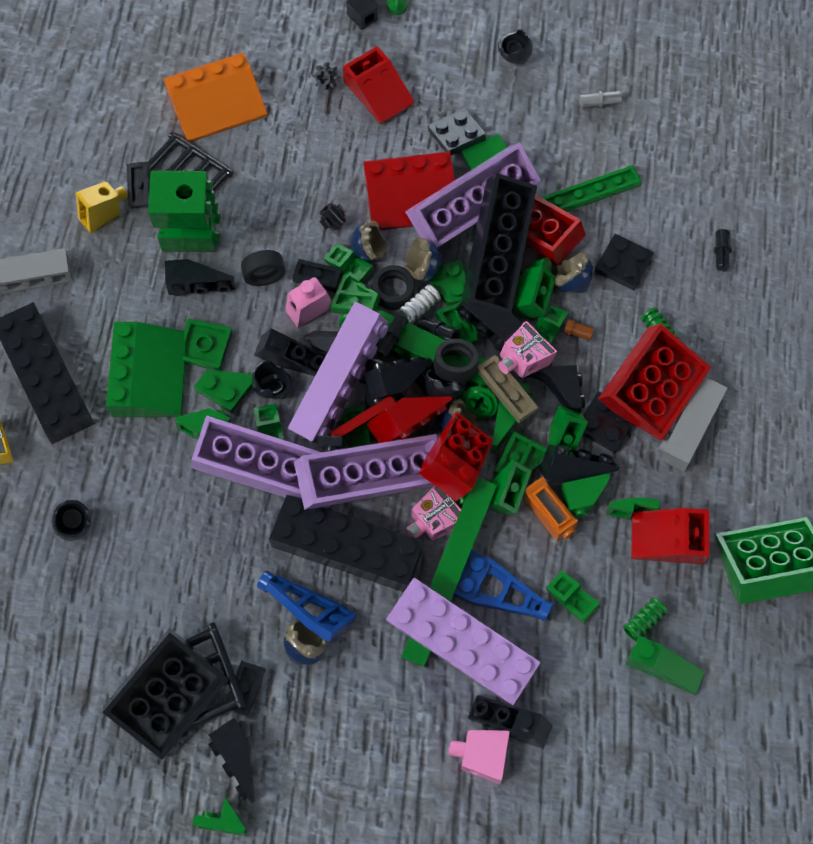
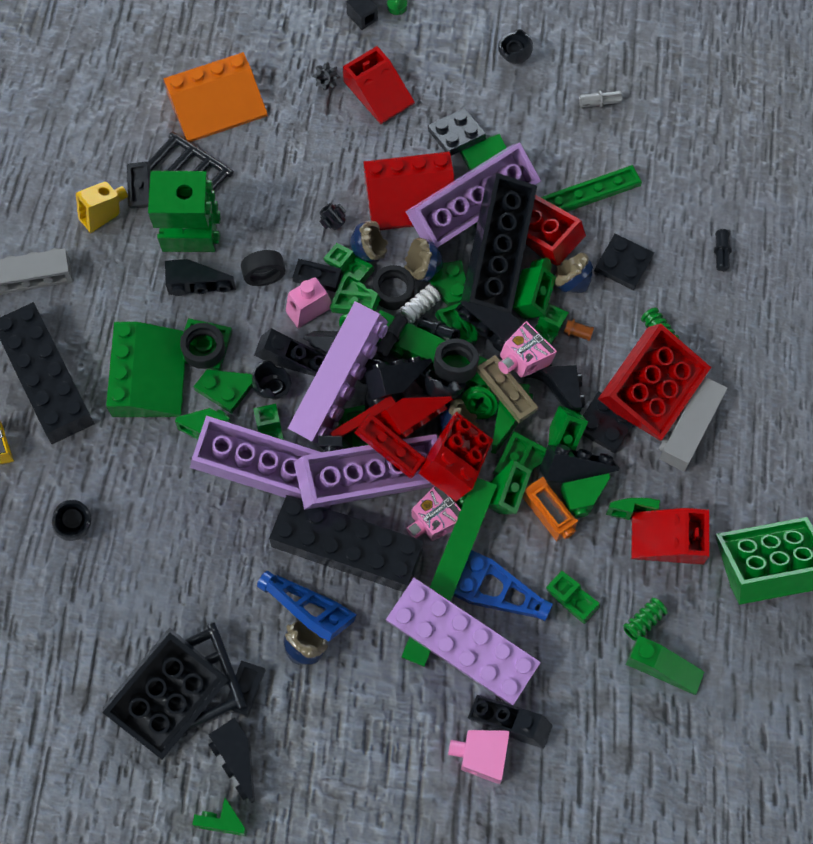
none -> black tyre [180,323,225,369]
none -> red tile [355,413,426,479]

